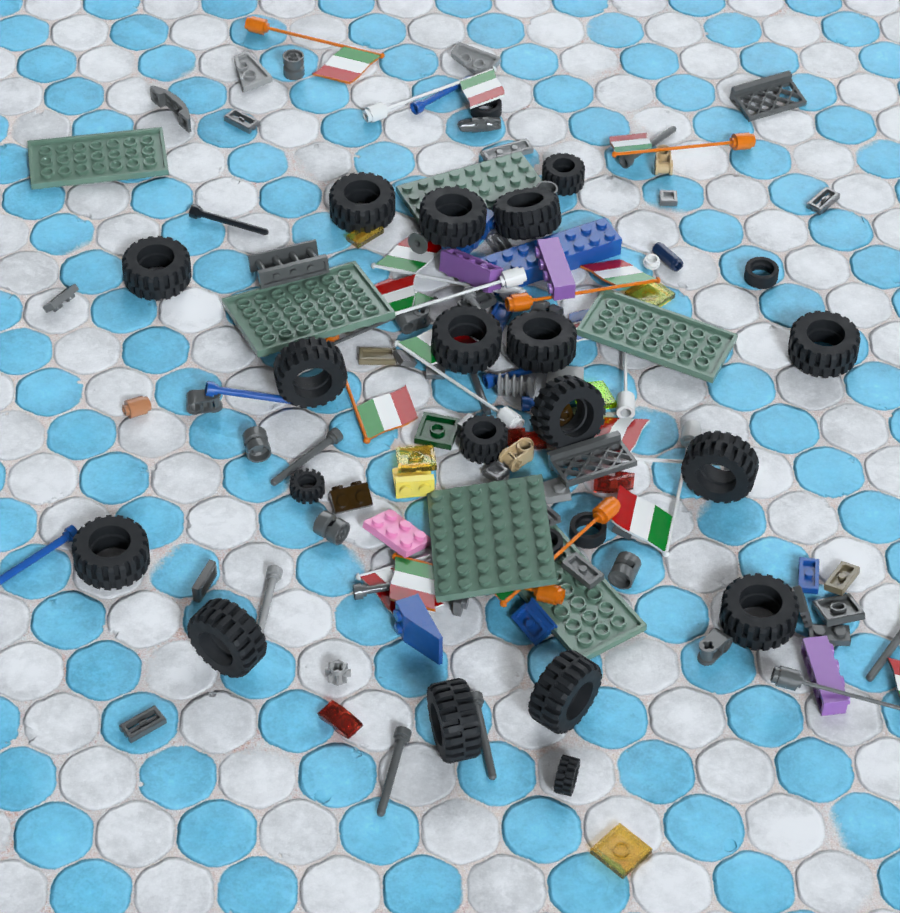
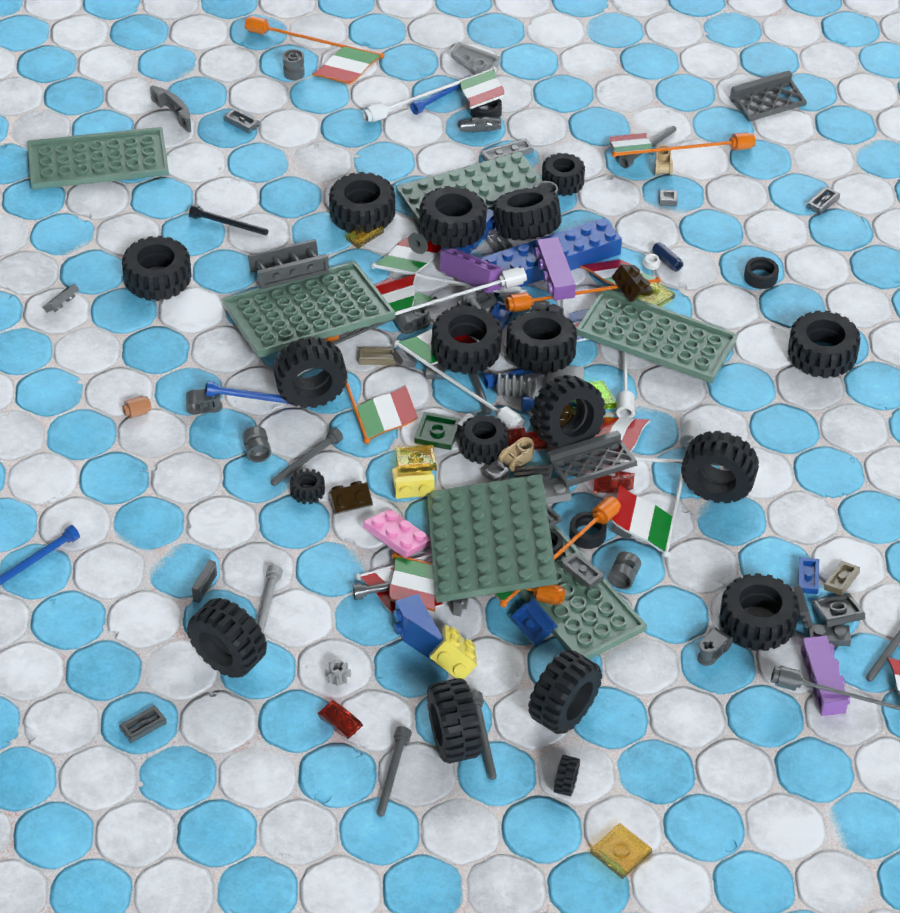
black tyre [72,515,150,591] -> none
light grey wing [234,51,273,92] -> none
dark grey wheel [313,510,350,545] -> none
none -> light yellow bracket [429,625,477,679]
none -> flat silver tile [513,464,553,483]
none -> dark brown bracket [611,264,654,302]

